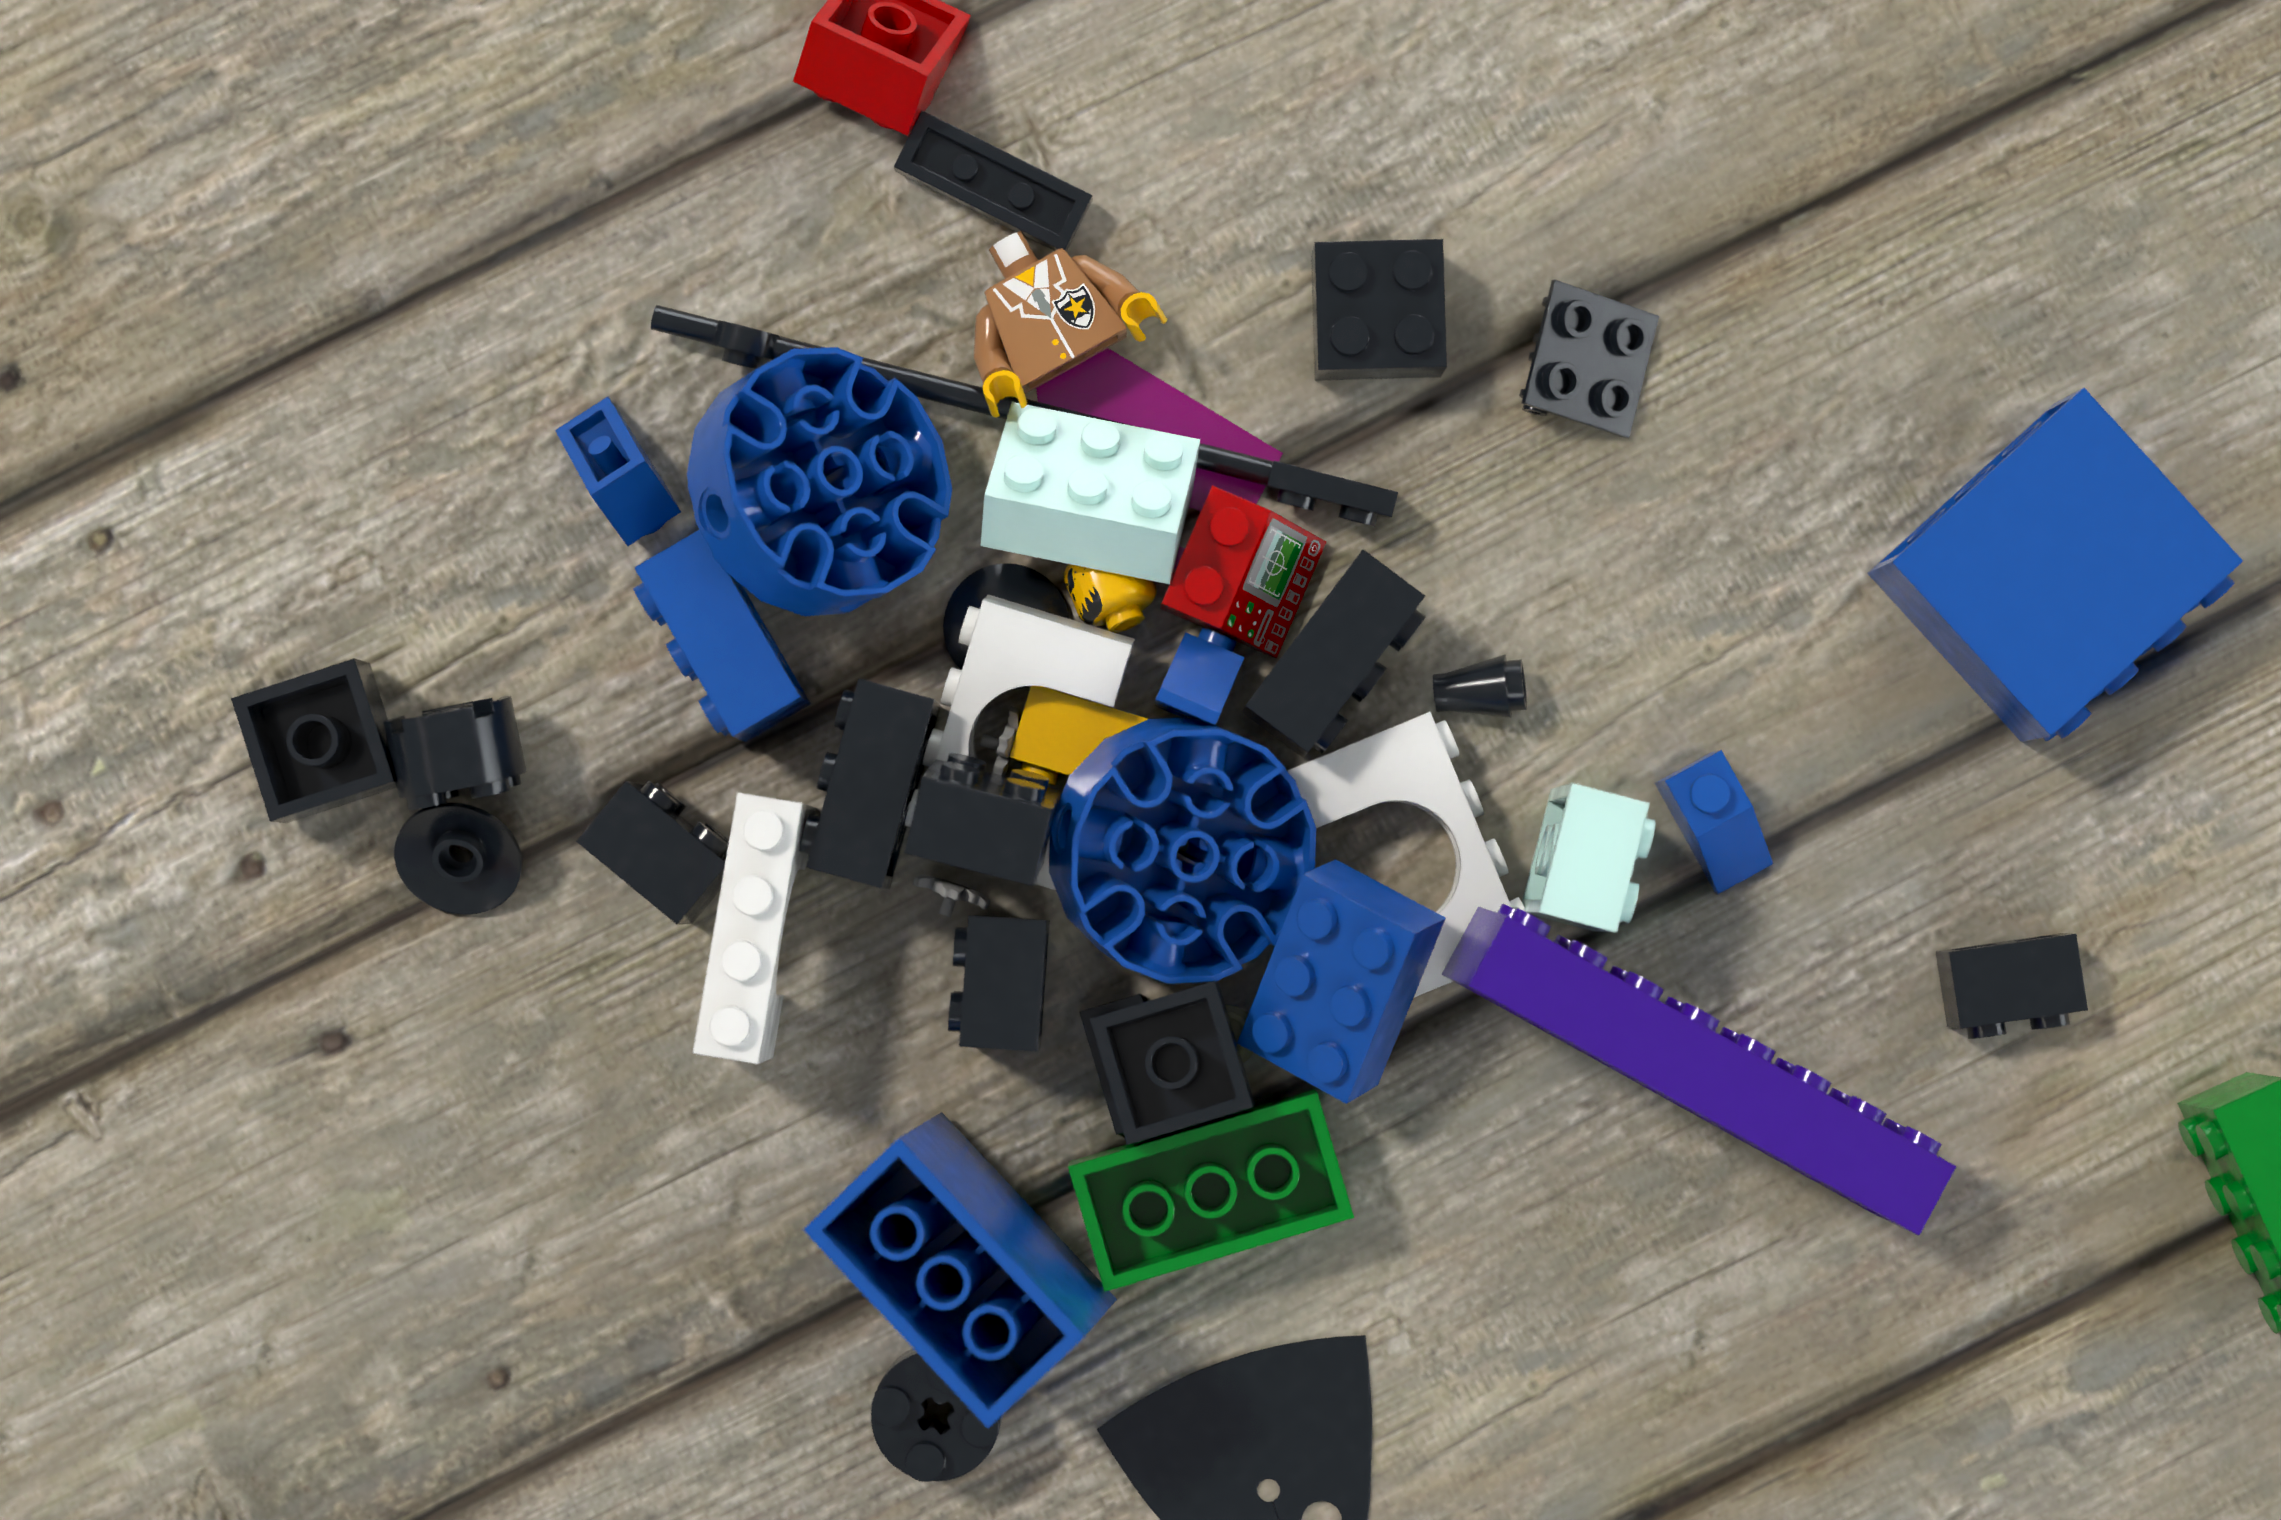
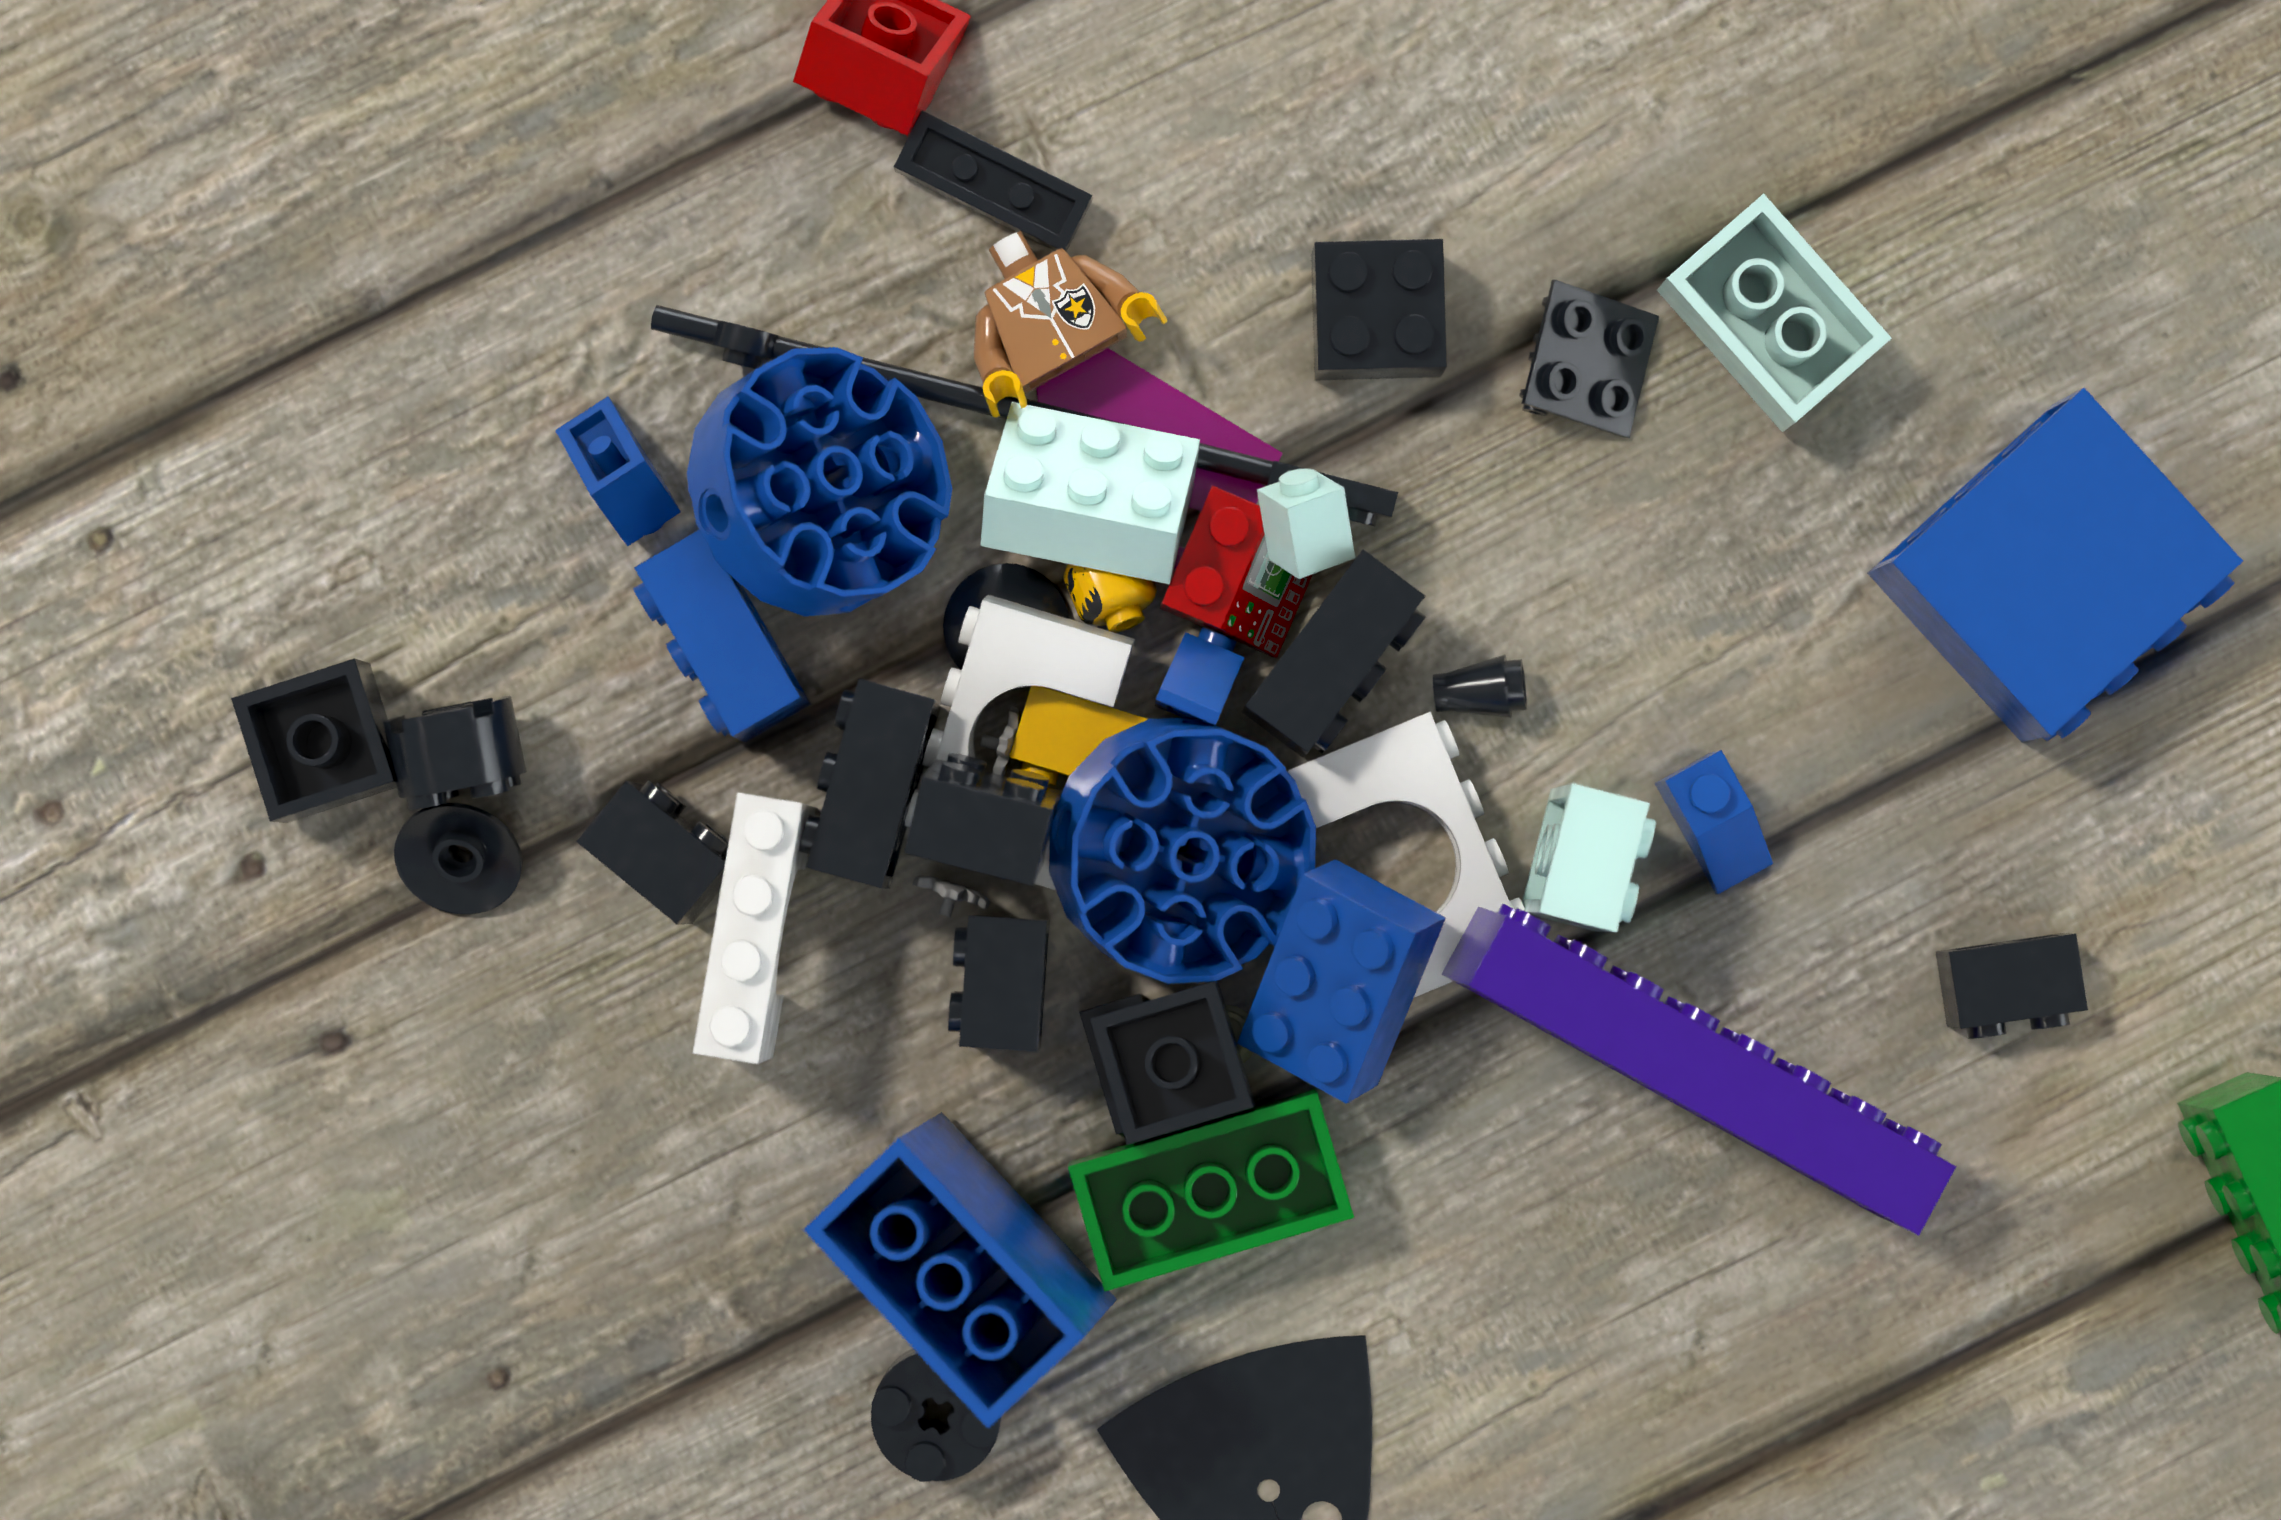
none -> light aqua brick [1257,469,1355,579]
none -> light aqua brick [1657,193,1892,432]

